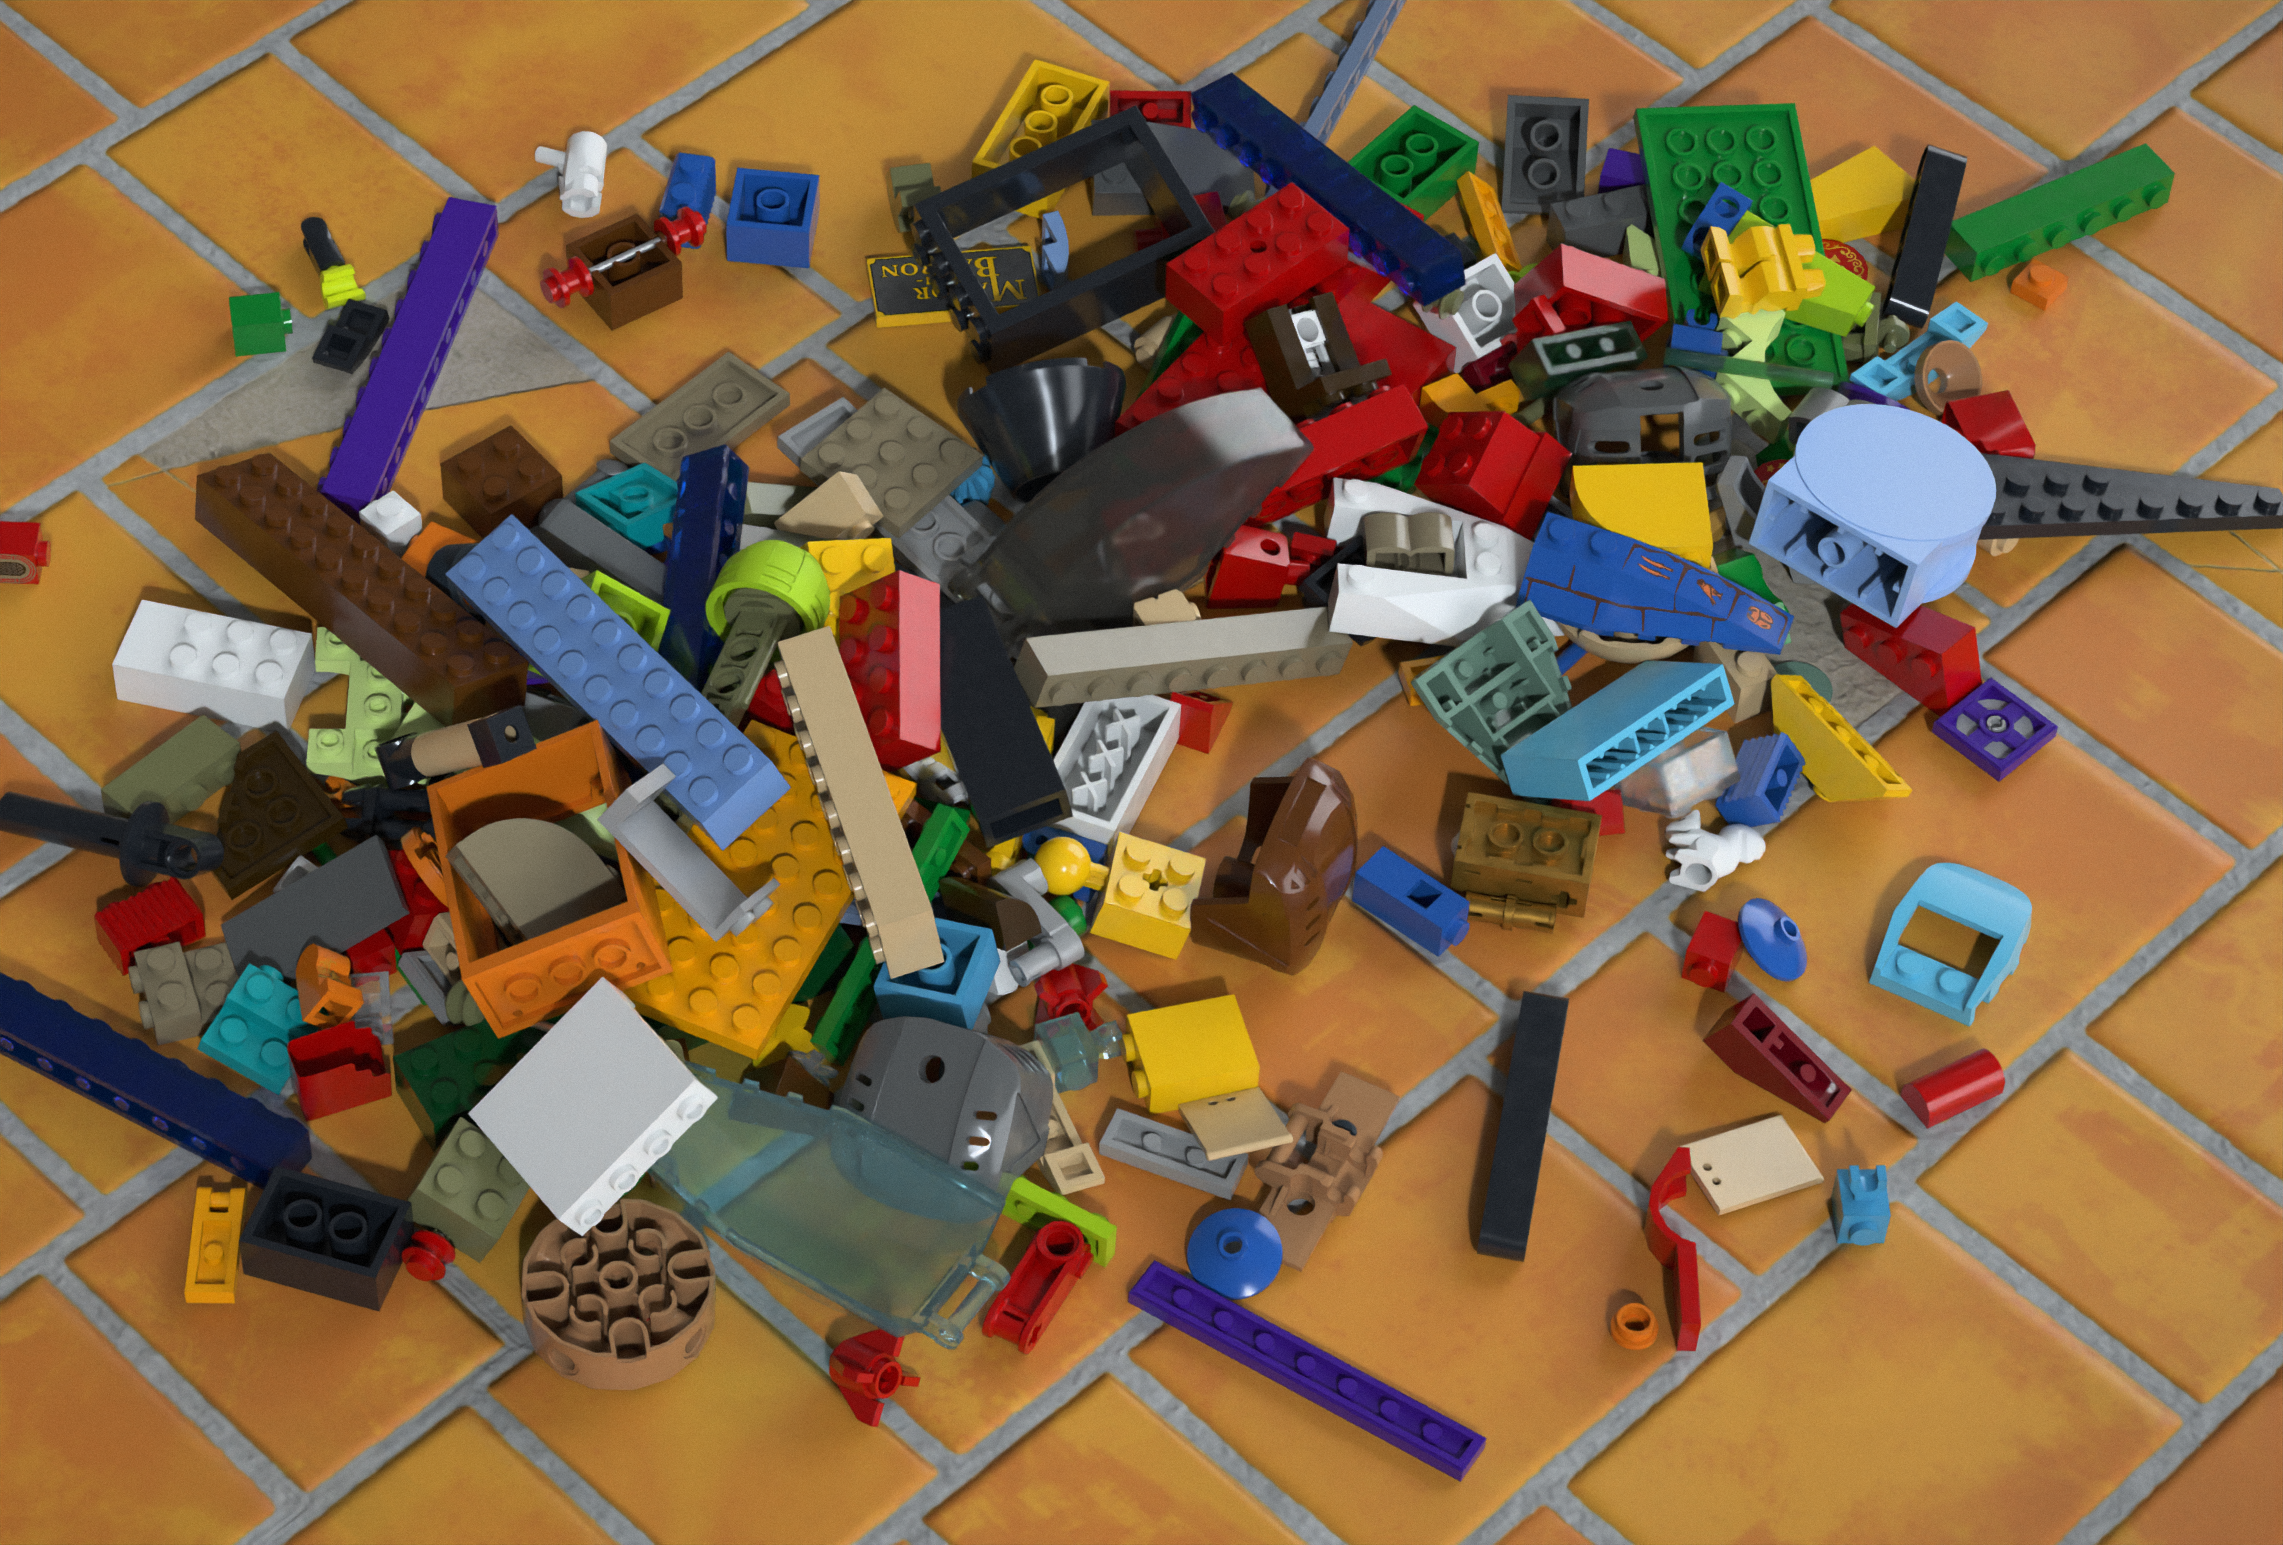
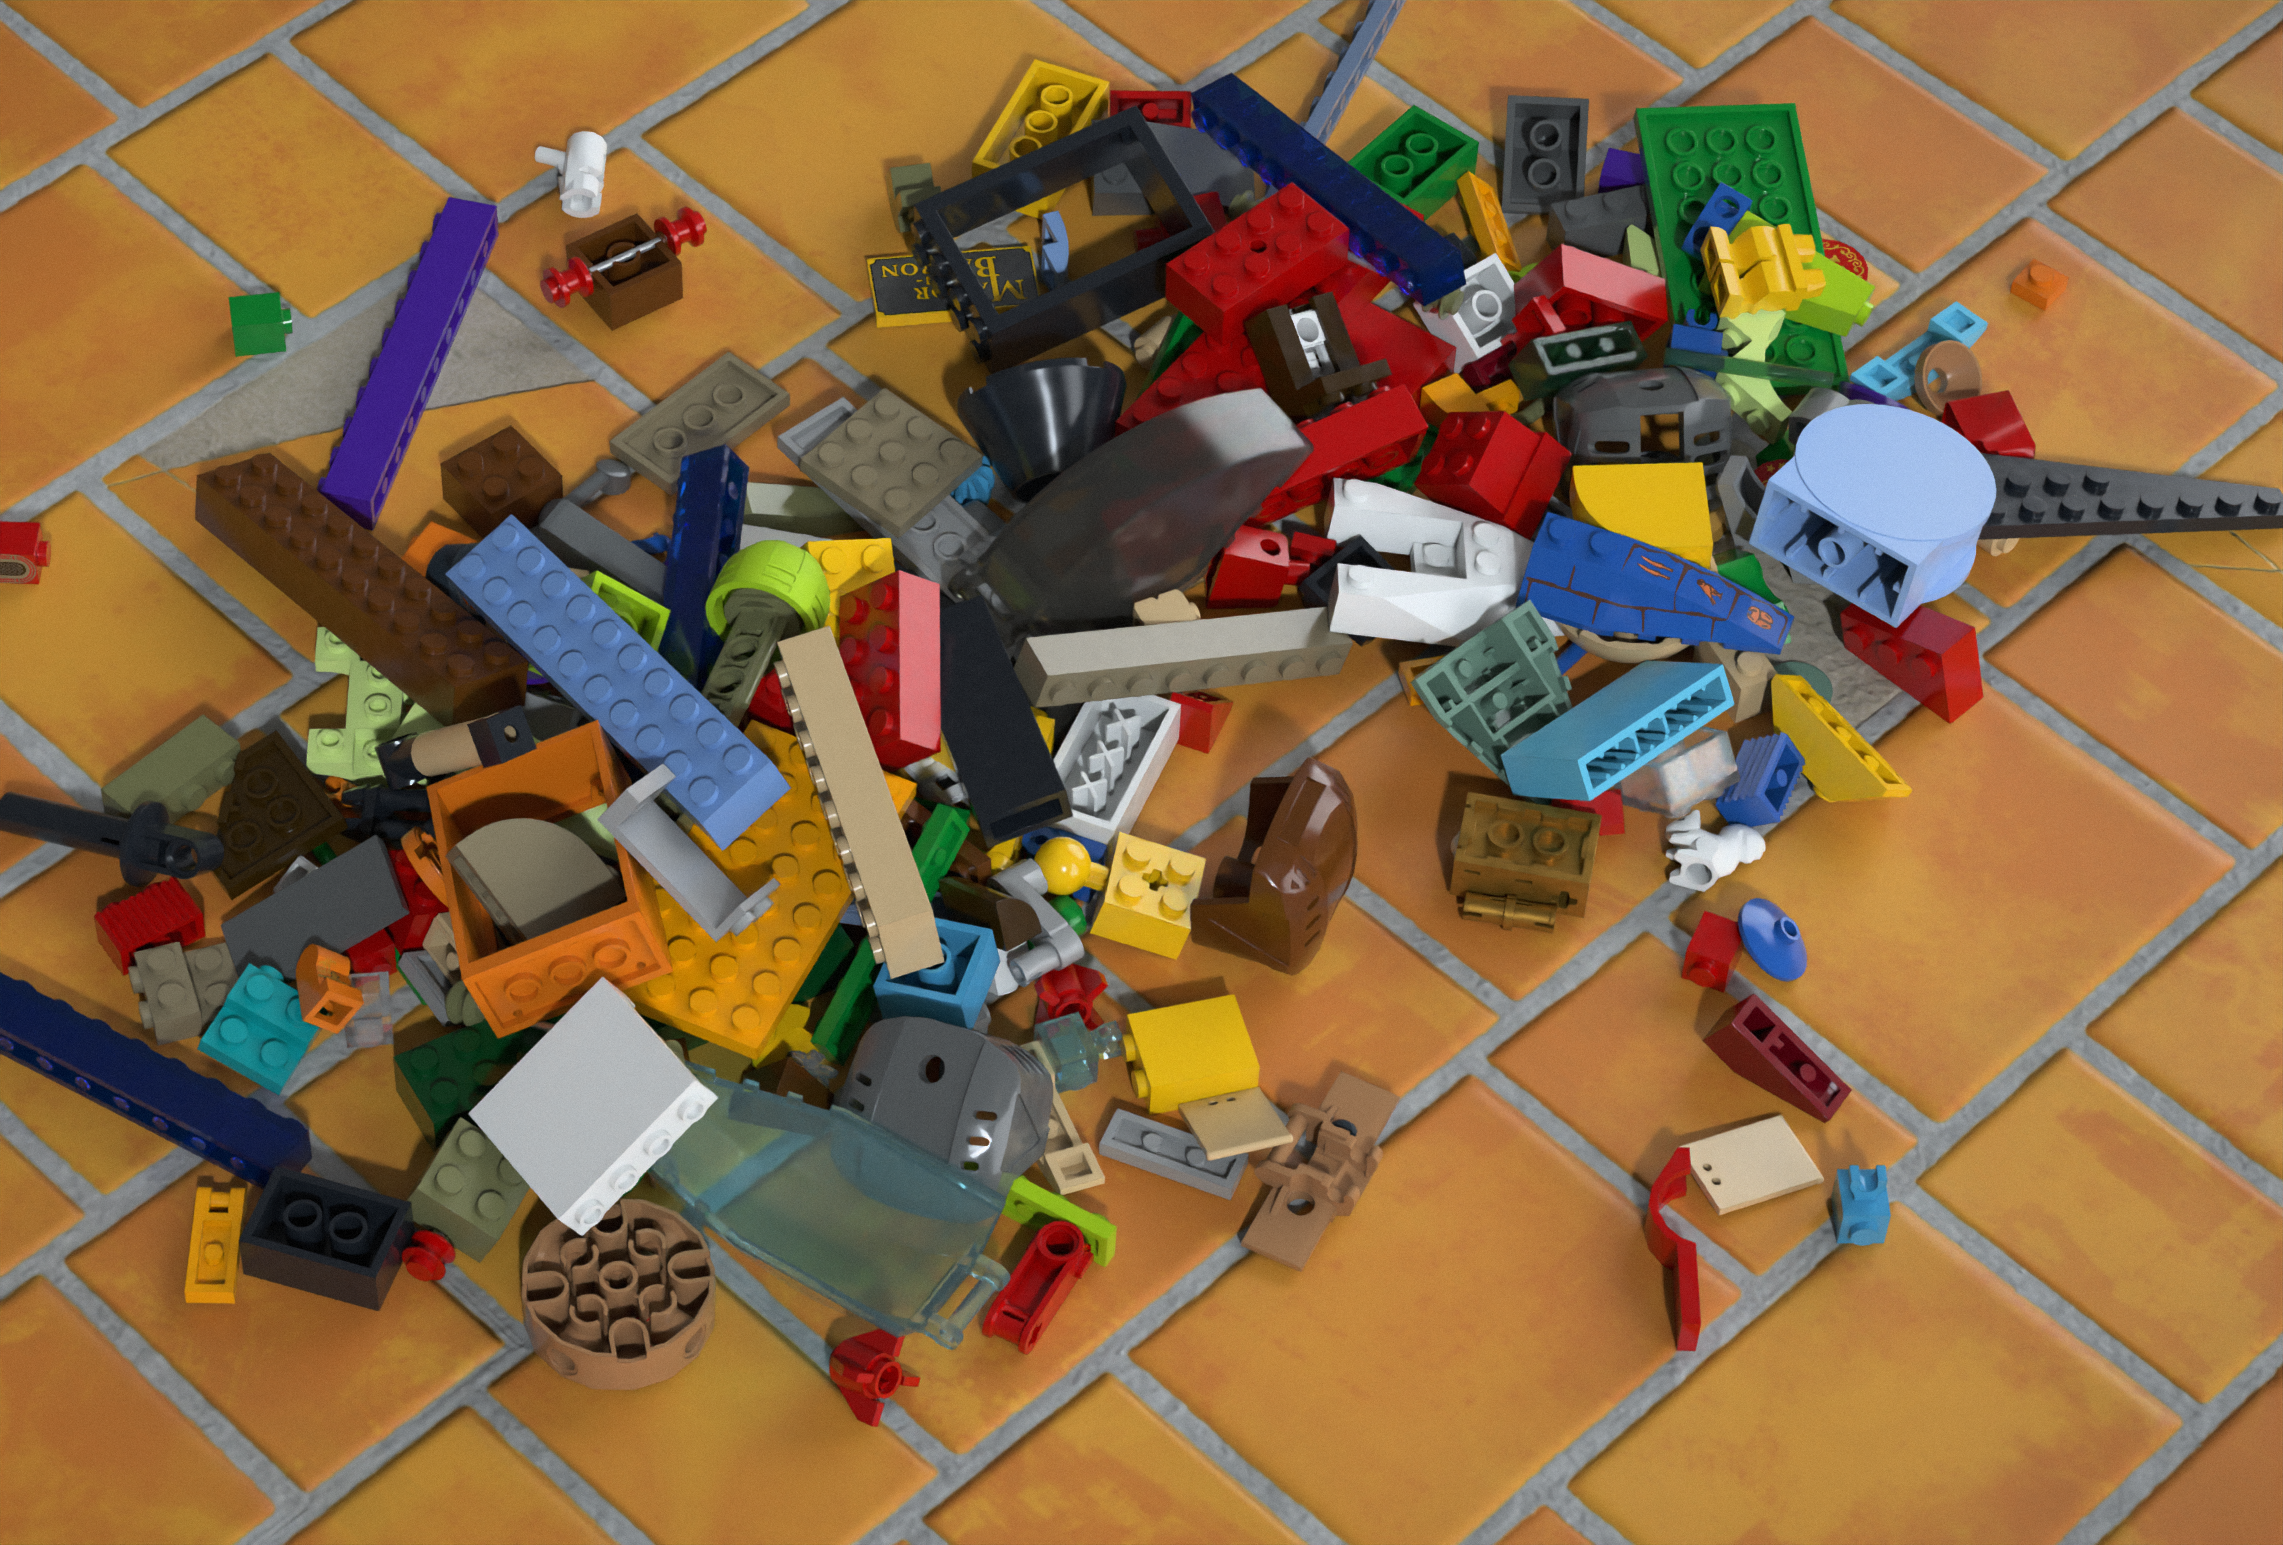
white brick [112,600,316,734] -> none
red piece [287,1021,392,1122] -> none
piece [301,217,366,310] -> none
black slope [312,299,390,374] -> none
white brick [359,490,422,558] -> none
teal plate [575,462,698,551] -> none
blue brick [659,152,716,249] -> none
blue brick [726,168,820,268] -> none
tan slope [774,471,884,540] -> none
dark purple tile [1128,1260,1487,1482] -> none
blue dish [1187,1208,1283,1300] -> none
blue brick [1352,846,1470,957] -> none
dark tan brick [1363,512,1455,576] -> none
black beam [1477,991,1569,1262] -> none
orange plate [1610,1303,1659,1350] -> none
yellow slope [1810,145,1915,243] -> none
olive hips [1842,292,1910,365] -> none
medium azure slope [1869,863,2032,1027] -> none
black beam [1882,144,1967,329] -> none
red brick [1900,1048,2005,1129] -> none
dark purple piece [1932,677,2058,782] -> none
green brick [1944,143,2175,282] -> none

